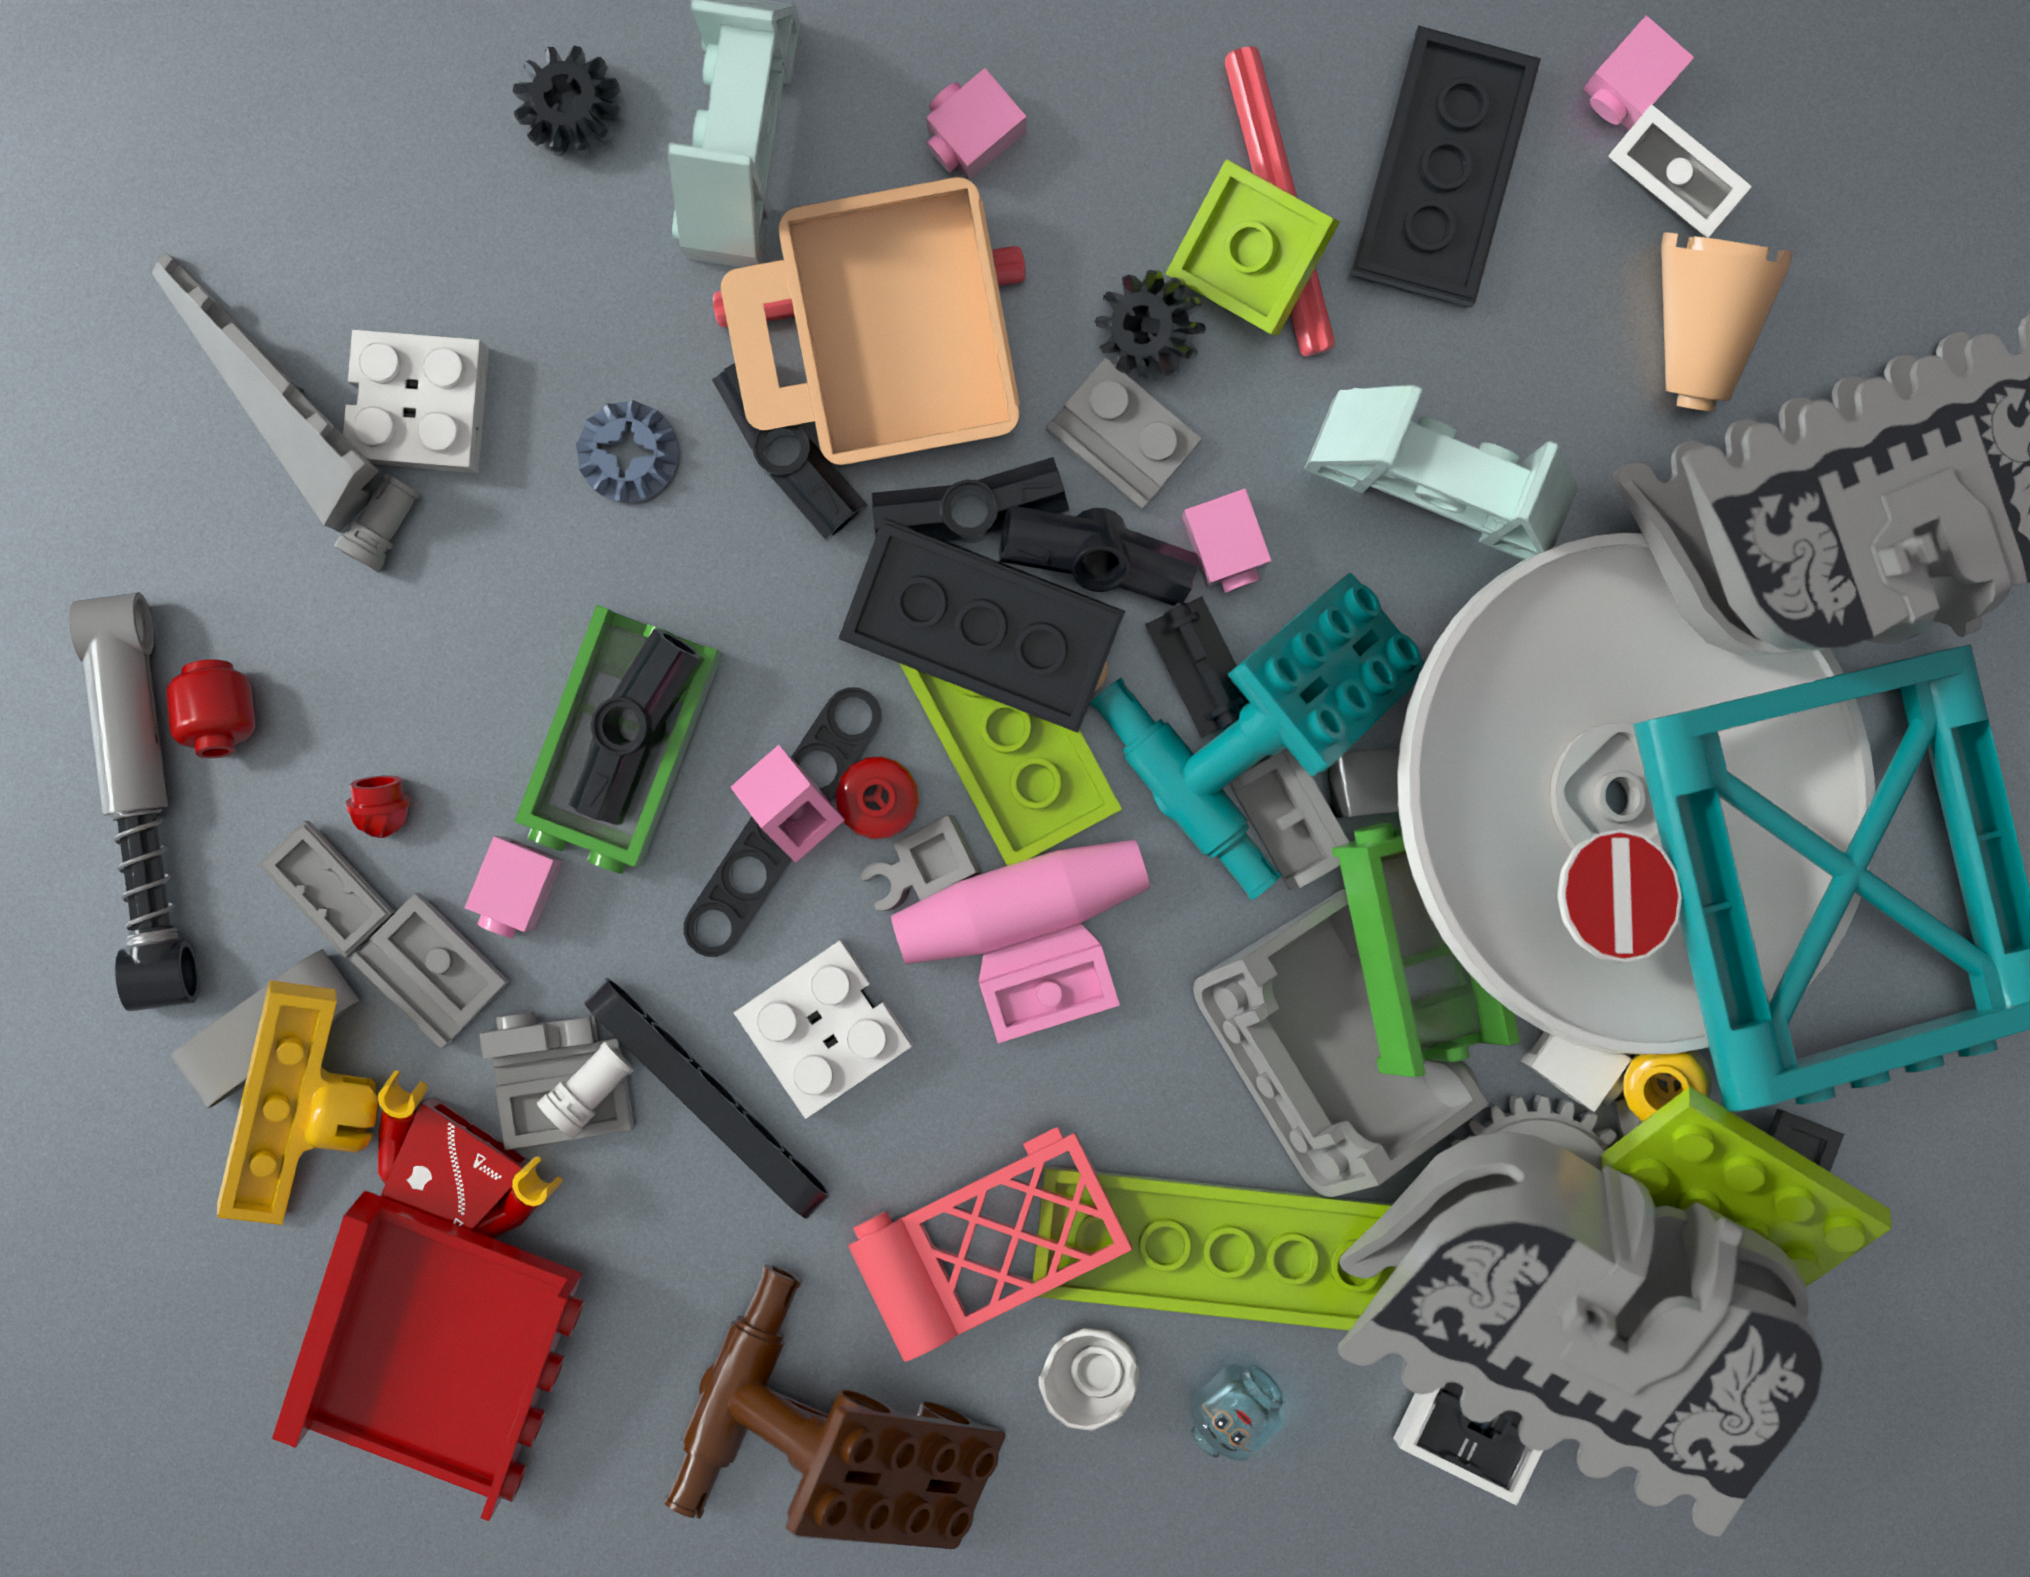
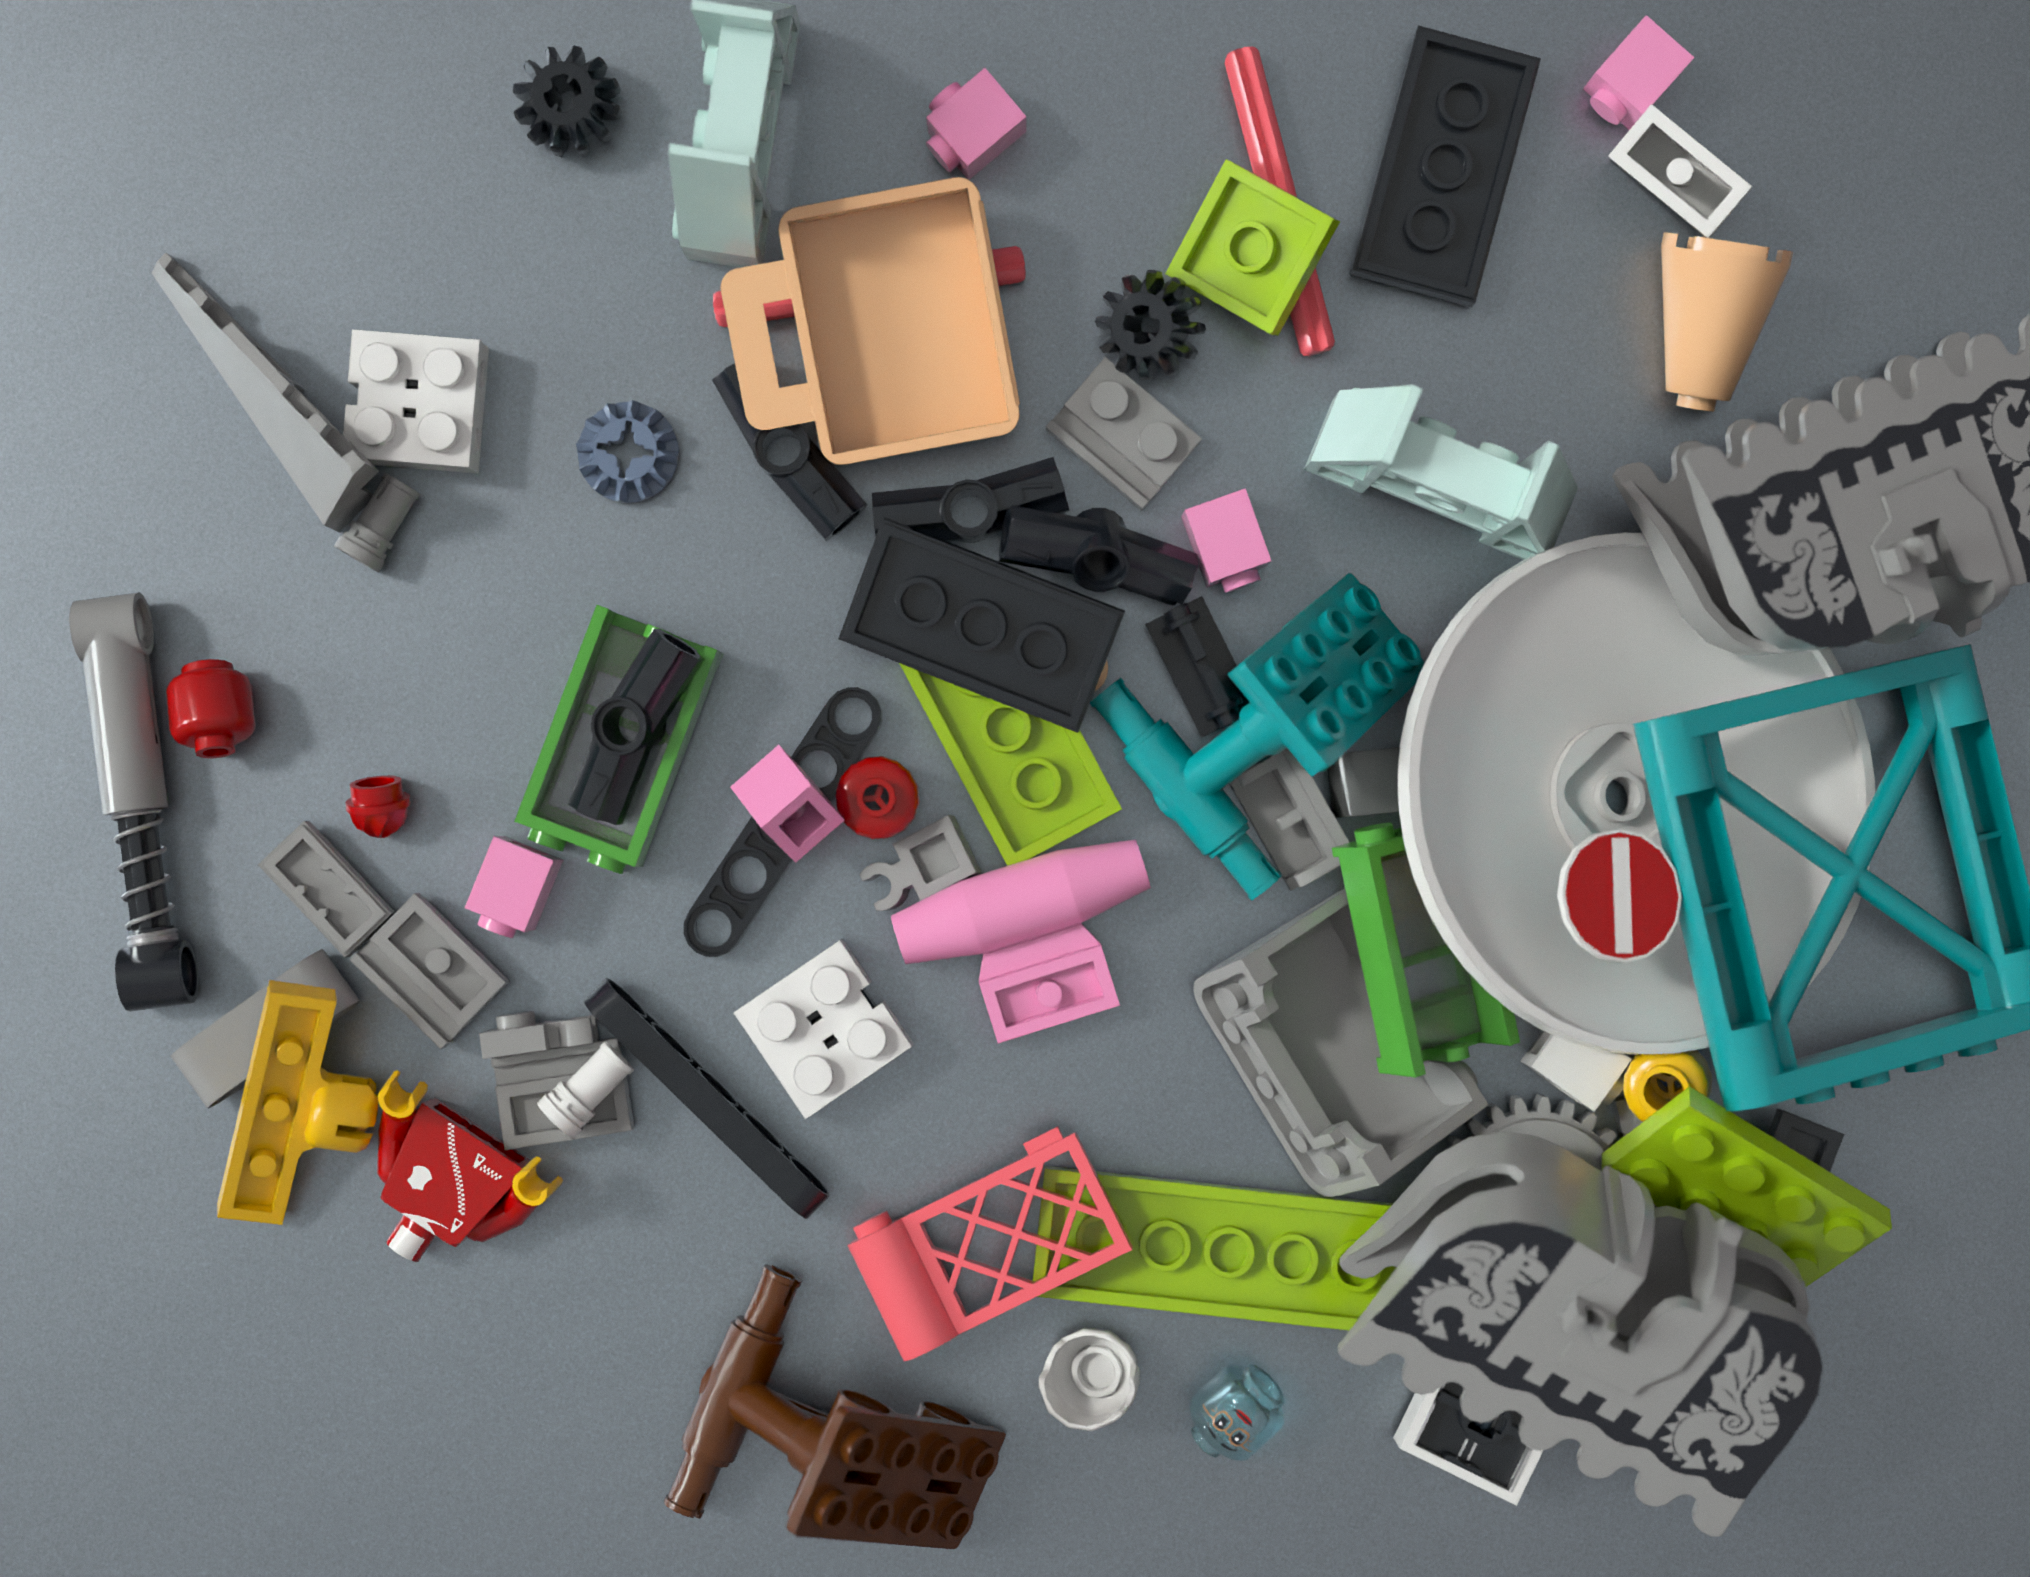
red panel [272,1190,585,1521] -> none

